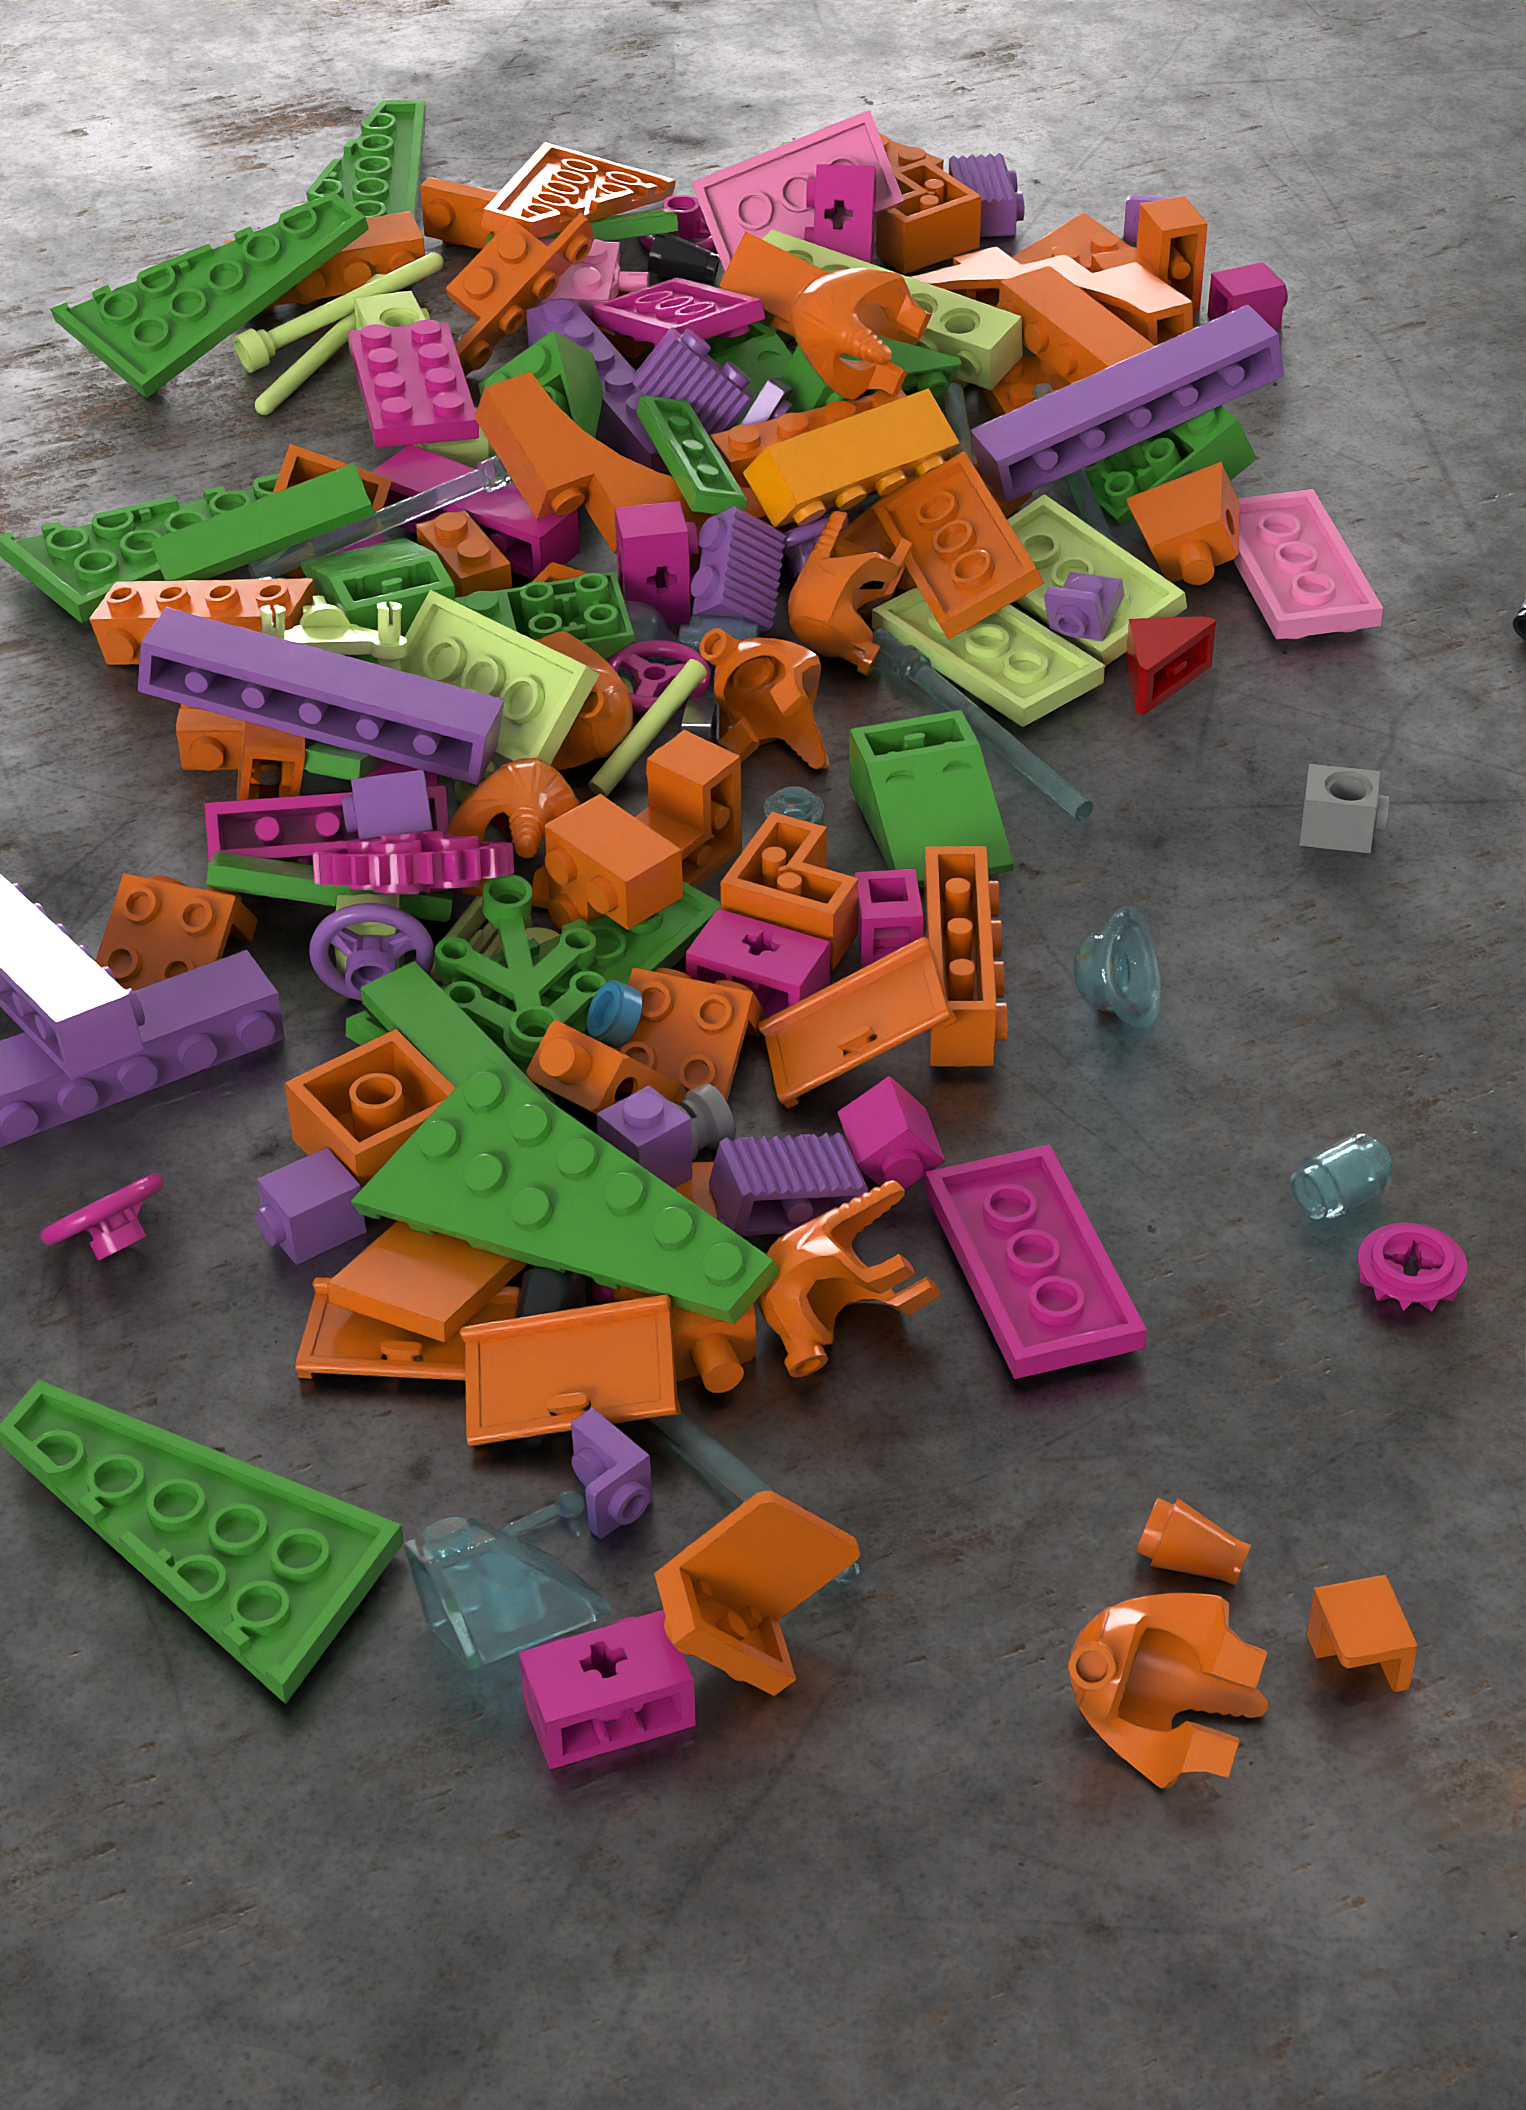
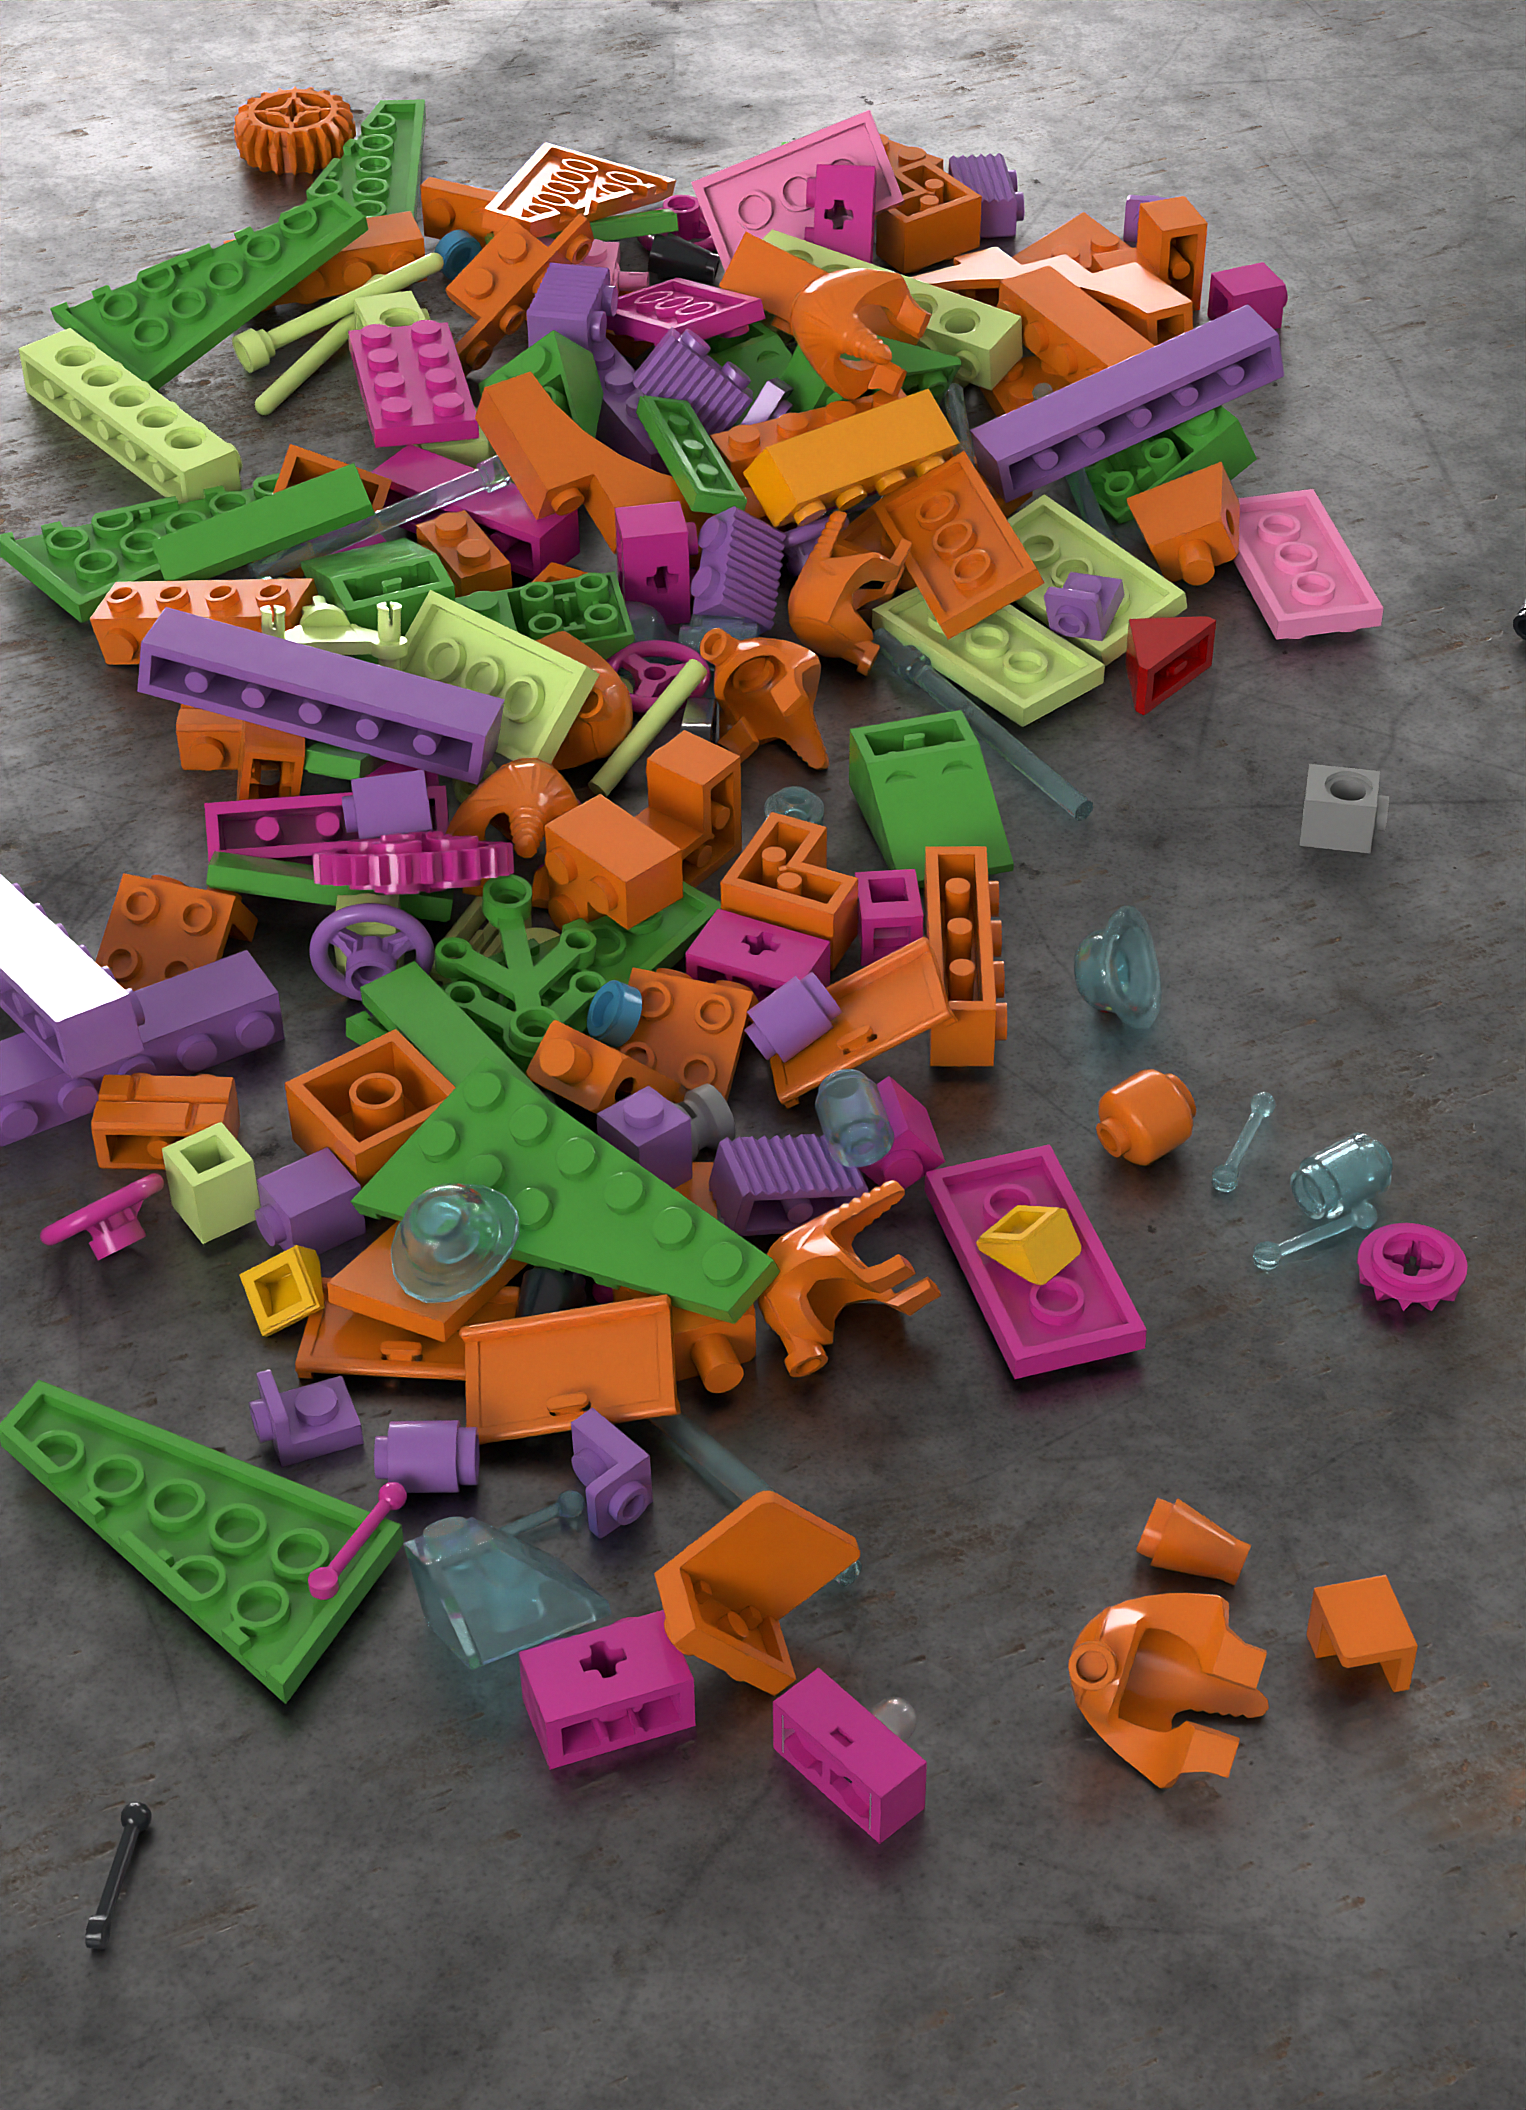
none -> yellowish green brick [19,328,242,504]
none -> black hinge [85,1802,152,1950]
none -> orange brick [91,1072,240,1170]
none -> yellowish green brick [162,1122,261,1244]
none -> orange gear [234,87,356,176]
none -> yellow slope [239,1245,325,1337]
none -> medium lavender bracket [249,1369,364,1467]
none -> dark pink hinge [308,1482,407,1600]
none -> medium lavender brick [374,1420,480,1493]
none -> clear light blue hat [390,1183,520,1303]
none -> dark azure tile [434,230,482,280]
none -> medium lavender brick [527,263,618,352]
none -> medium lavender brick [744,972,843,1063]
none -> dark pink piece [773,1667,927,1844]
none -> clear light blue brick [815,1069,894,1167]
none -> yellow slope [976,1205,1081,1285]
none -> orange head [1096,1069,1196,1165]
none -> clear light blue hinge [1212,1092,1276,1192]
none -> clear light blue hinge [1253,1203,1377,1270]

